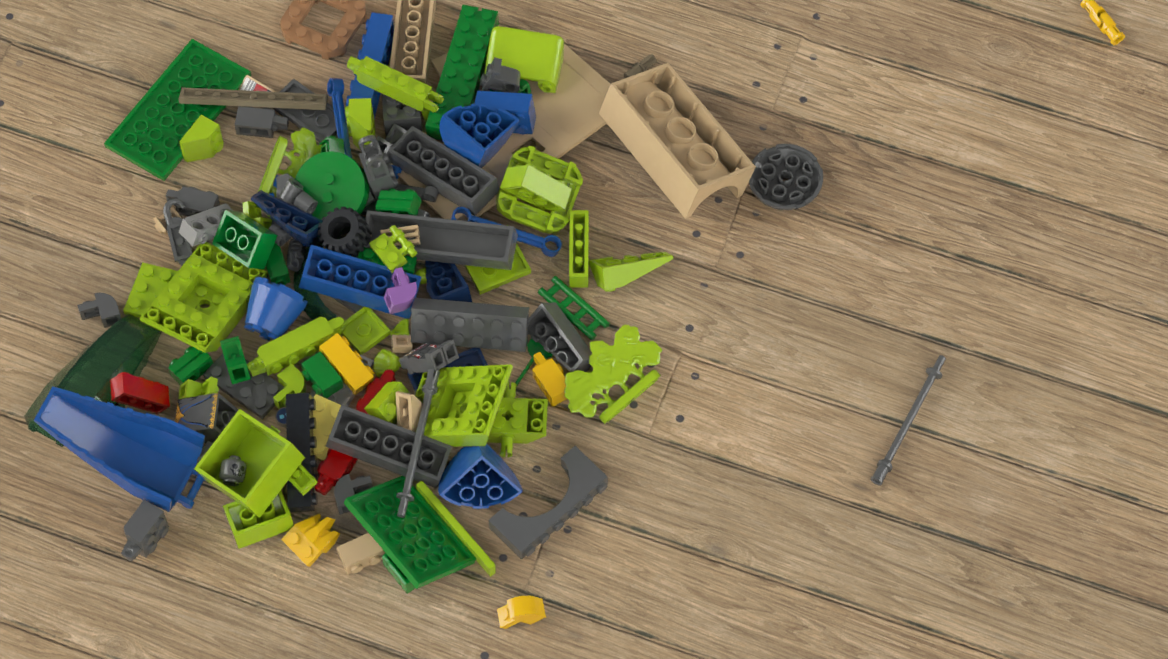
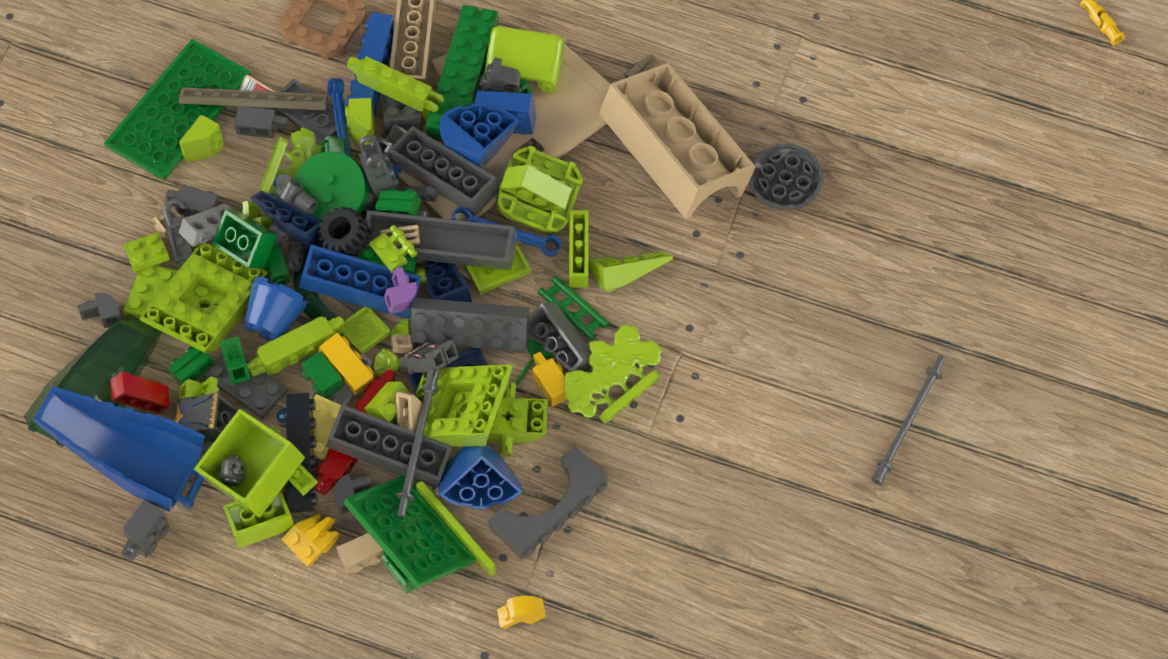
lime brick [273,363,306,409] -> none
none -> lime plate [123,232,170,272]

